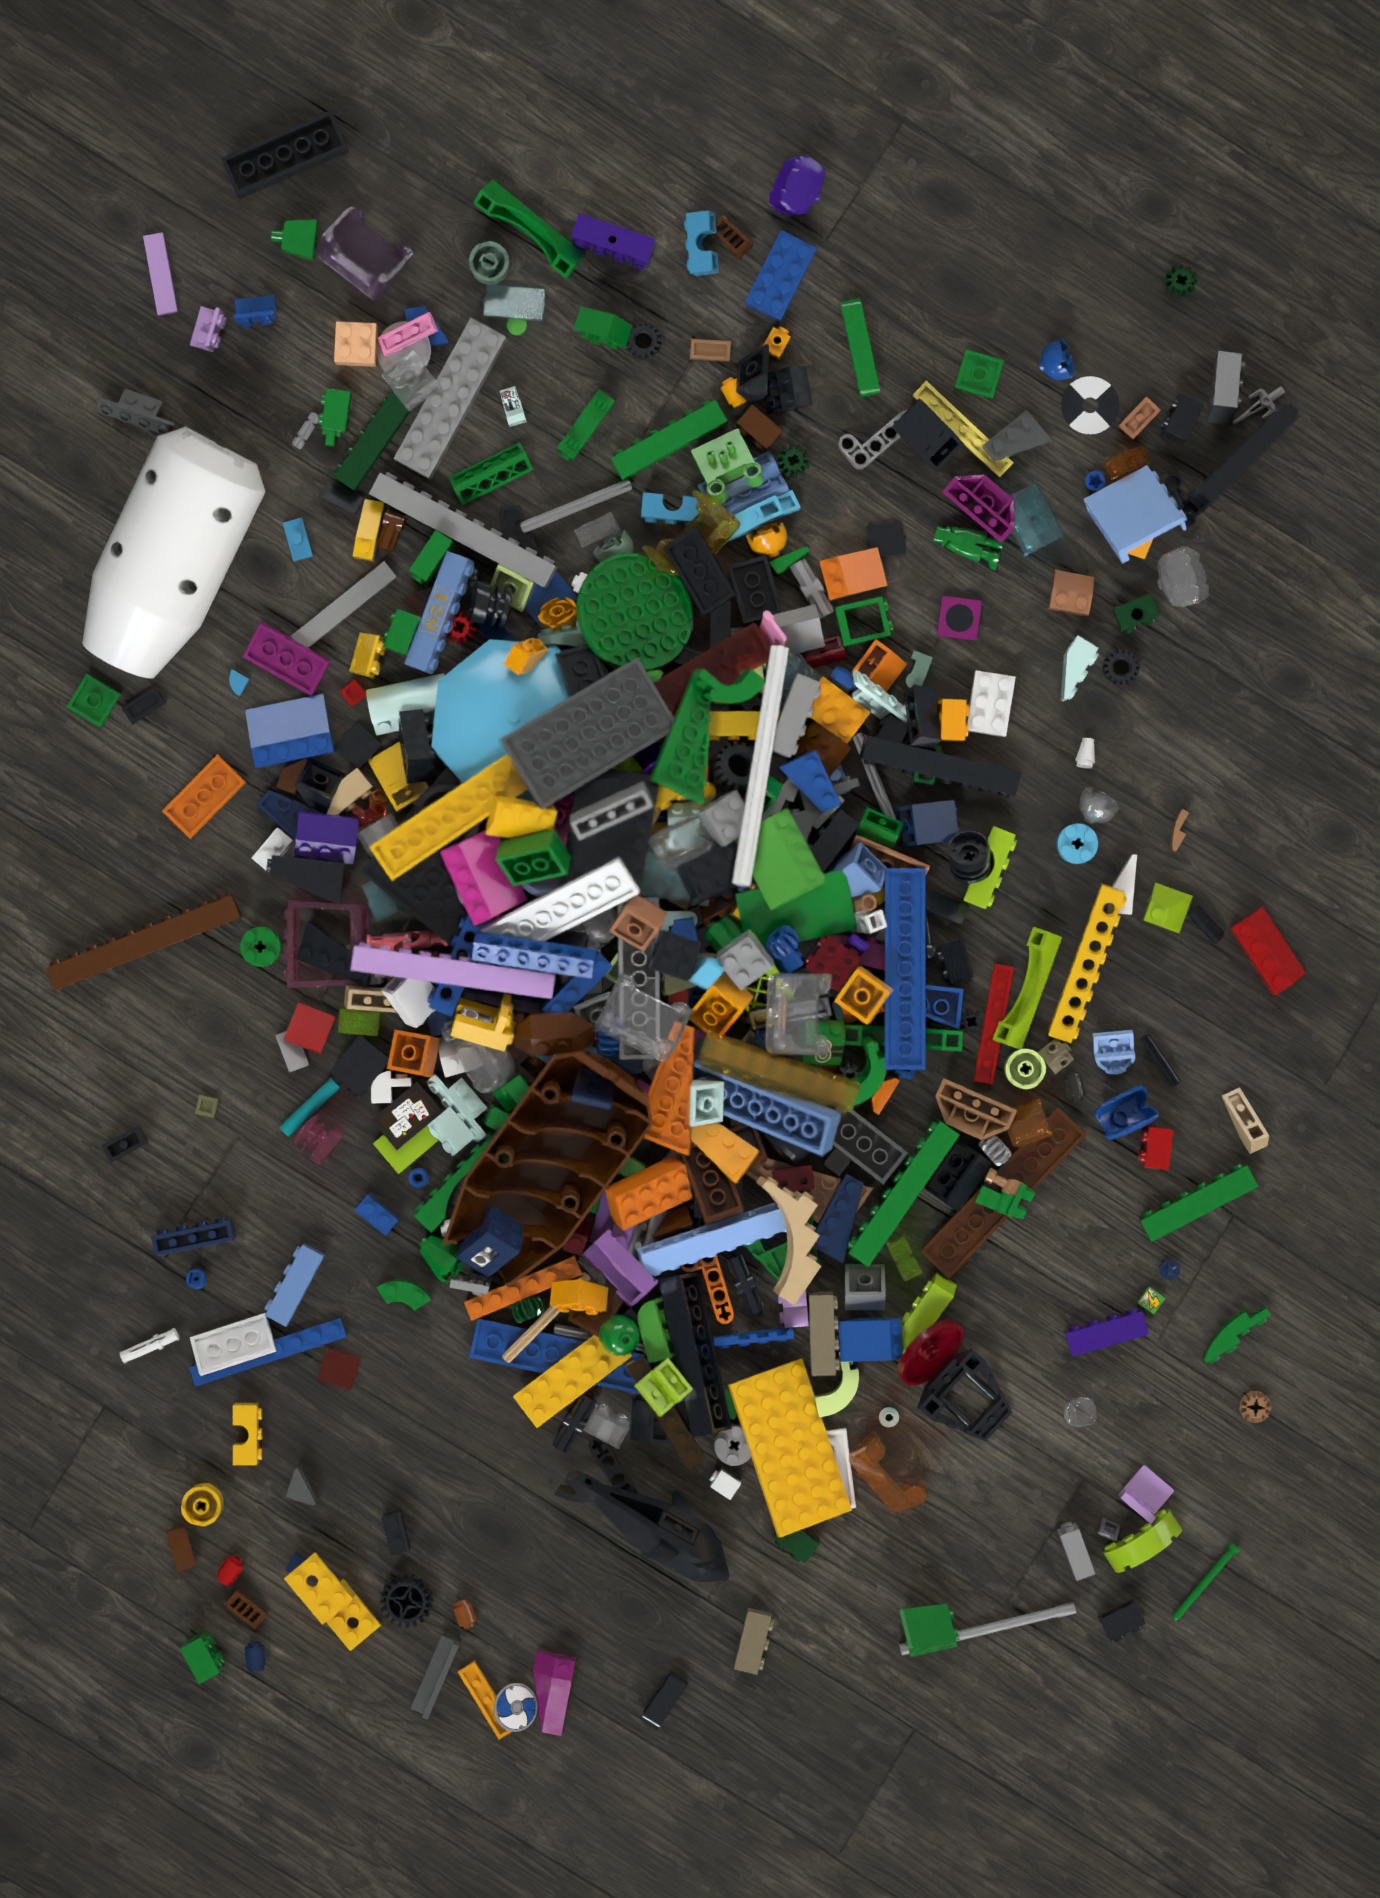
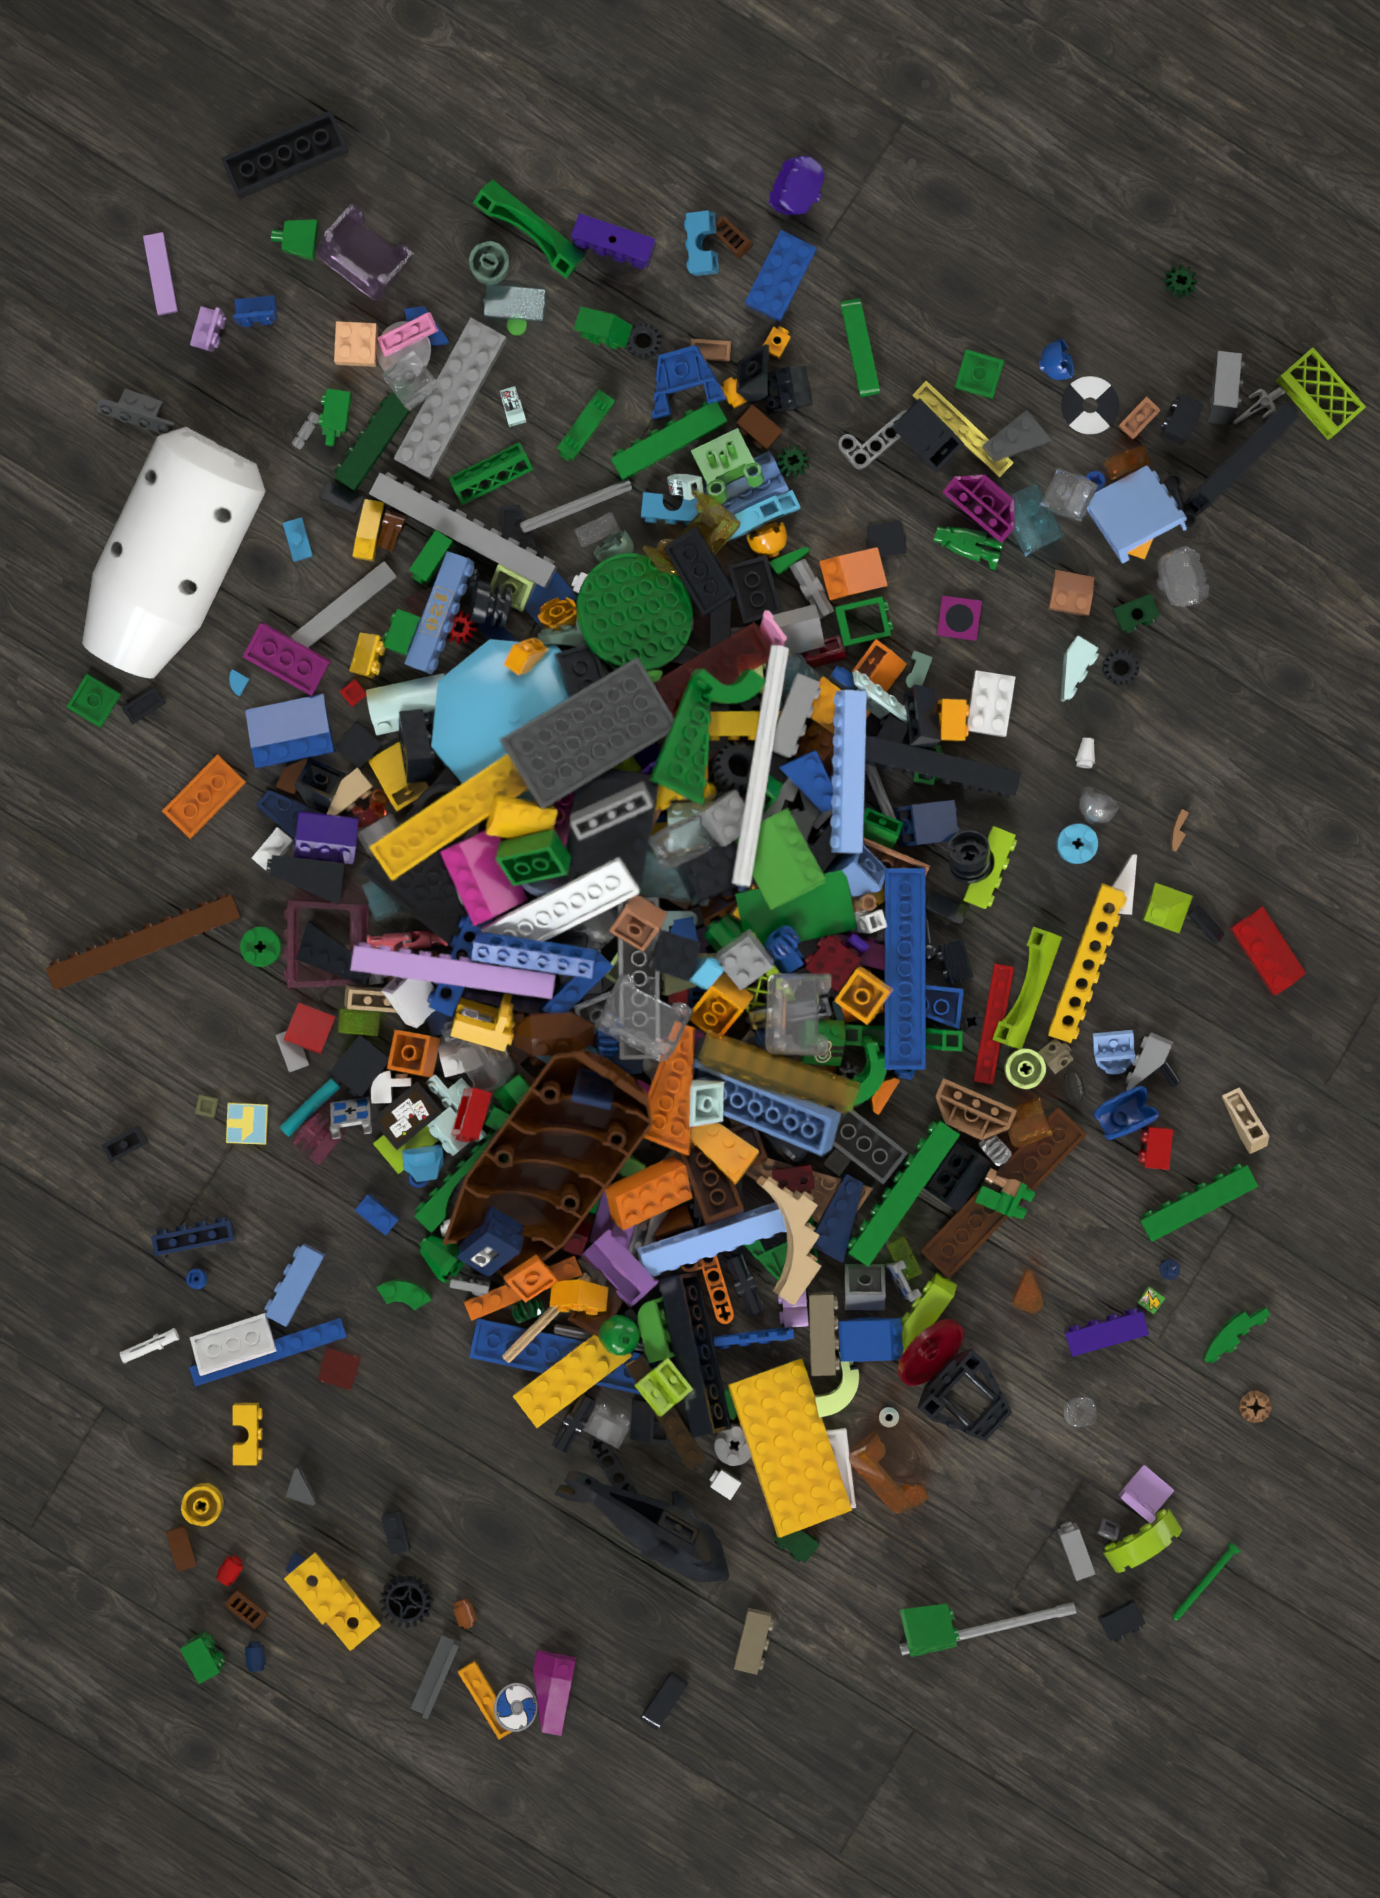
none -> tile [226,1103,268,1145]
none -> light grey flag [330,1096,372,1139]
none -> dark azure slope [402,1144,444,1182]
none -> red window [451,1088,492,1143]
none -> orange tile [504,1254,559,1302]
none -> blue wing [652,345,727,419]
none -> light aqua leg [667,474,704,500]
none -> light blue brick [830,690,866,854]
none -> light grey flag [885,1260,922,1302]
none -> clear orange slope [1011,1267,1044,1315]
none -> clear brick [1040,469,1098,522]
none -> light grey slope [1125,1032,1173,1090]
none -> lime fence [1275,348,1366,440]

